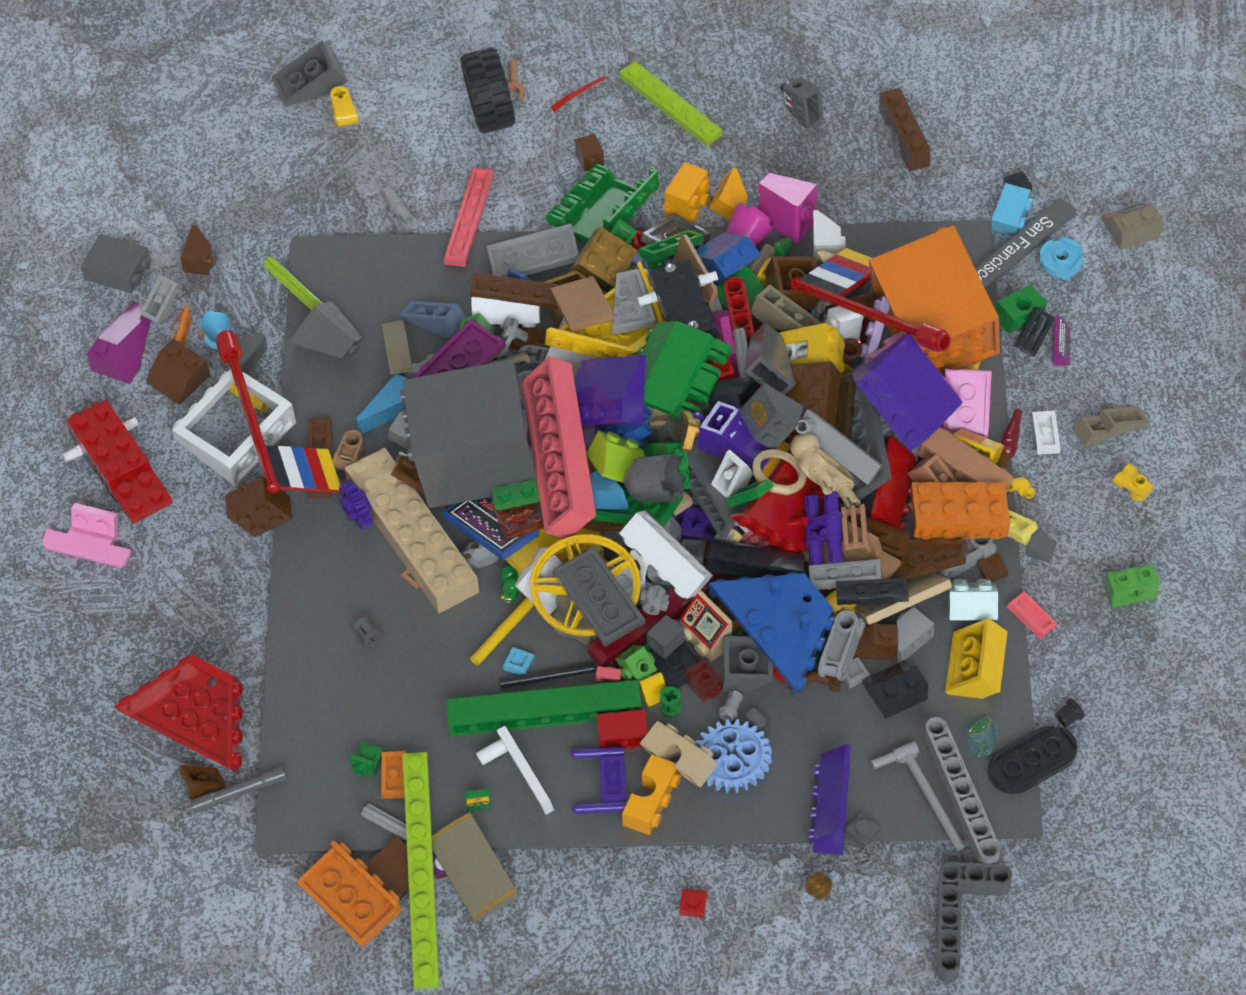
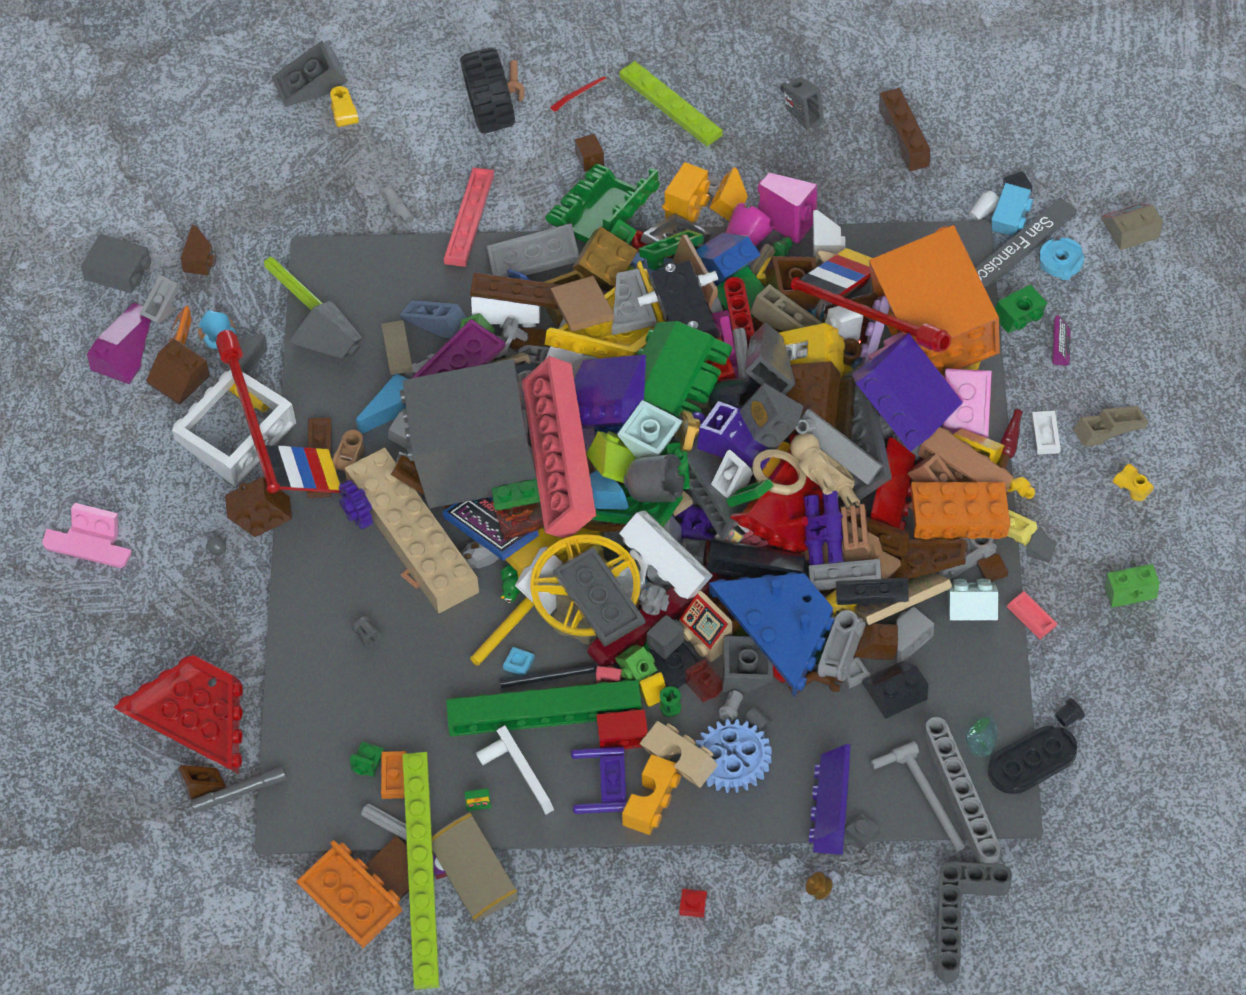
red piece [62,399,173,524] -> none
yellow slope [945,618,1008,699] -> none
black tile [1014,307,1055,357] -> none
none -> dark grey hinge [206,535,226,556]
none -> light aqua slope [618,400,683,459]
none -> white cone [969,191,999,220]

